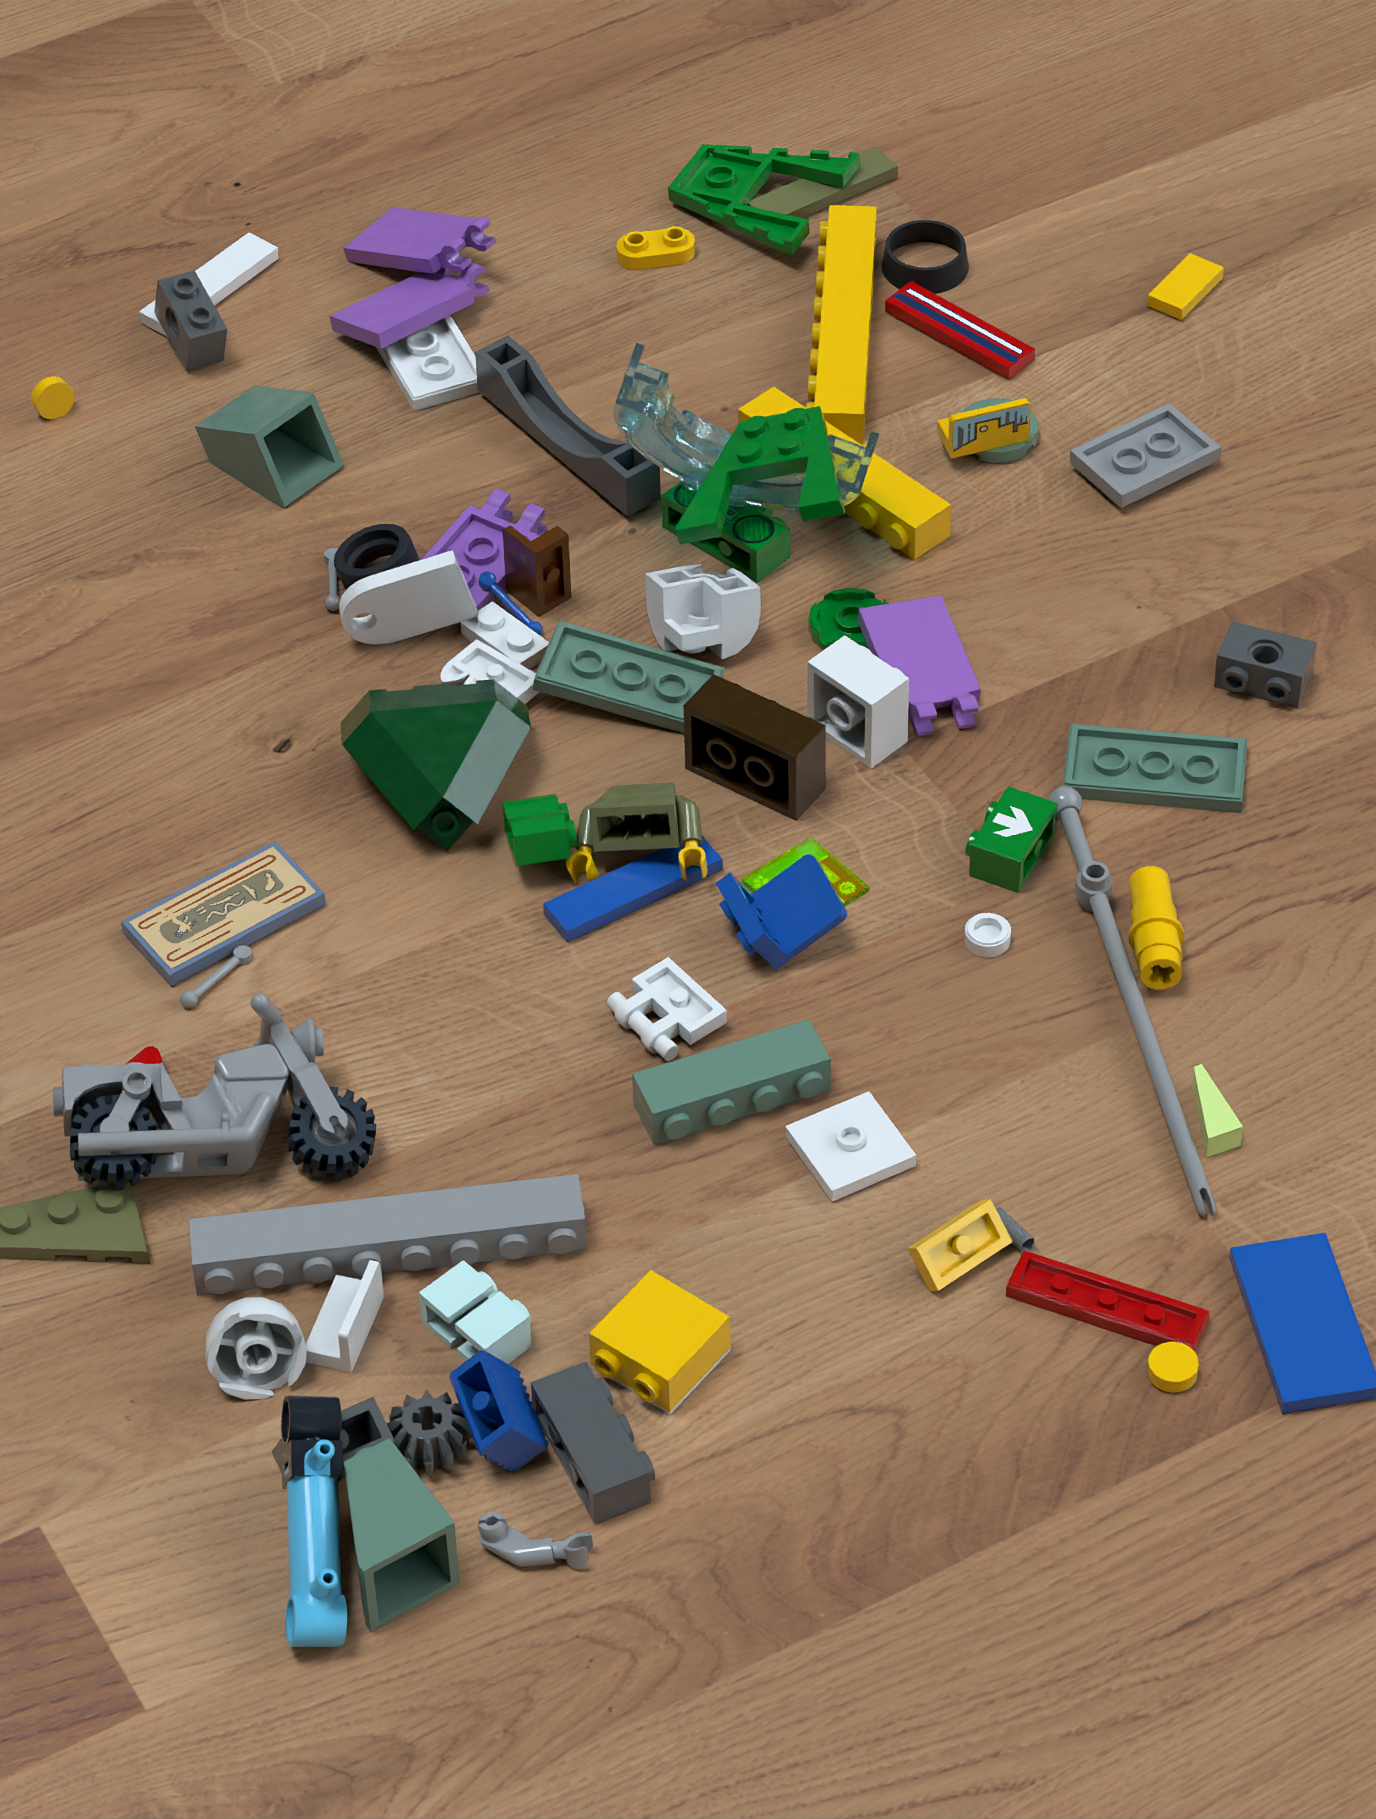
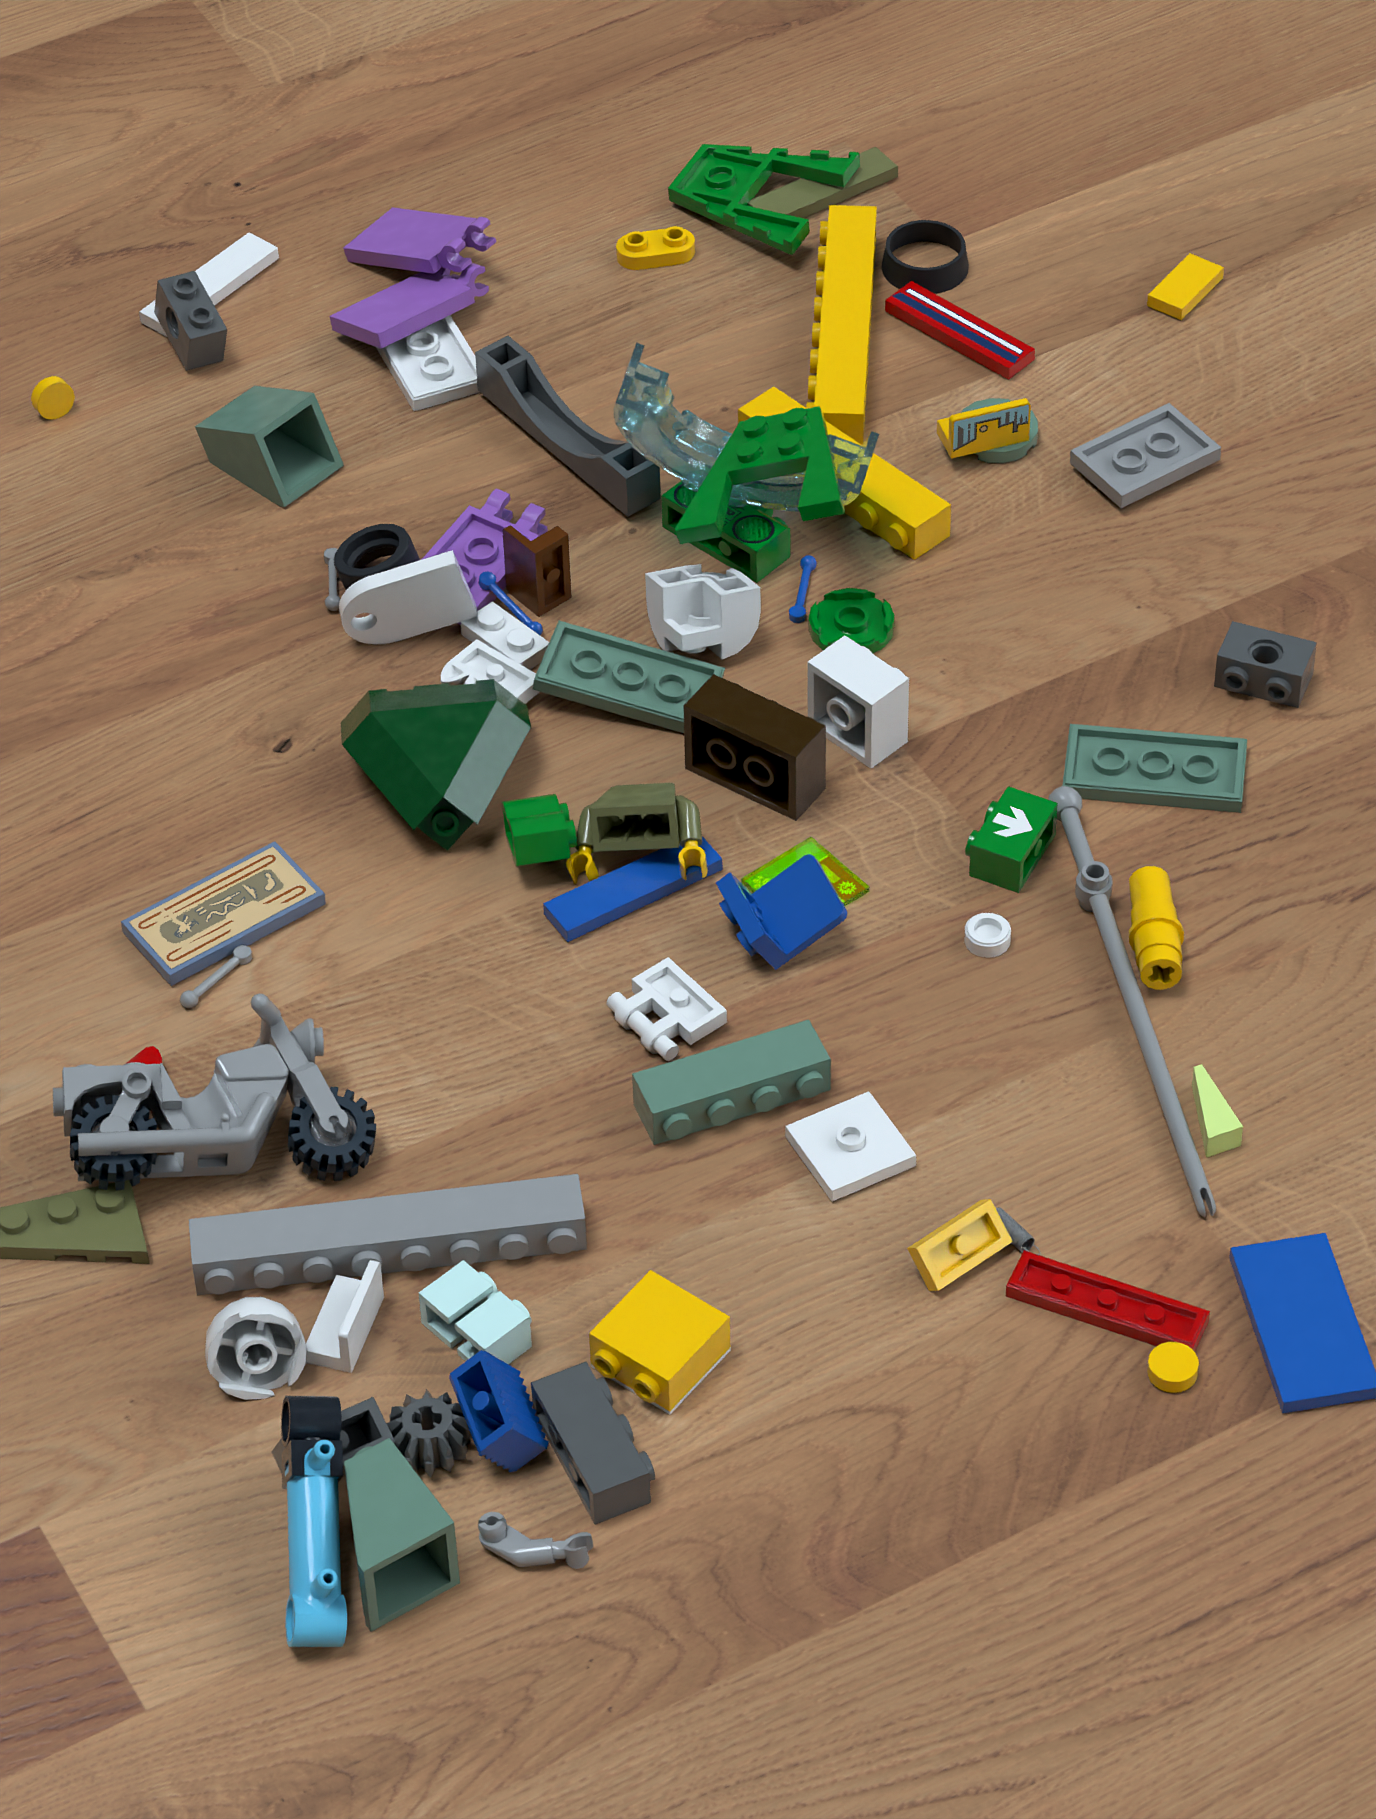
medium lavender tile [857,595,981,736] -> none
none -> blue hinge [789,555,817,623]

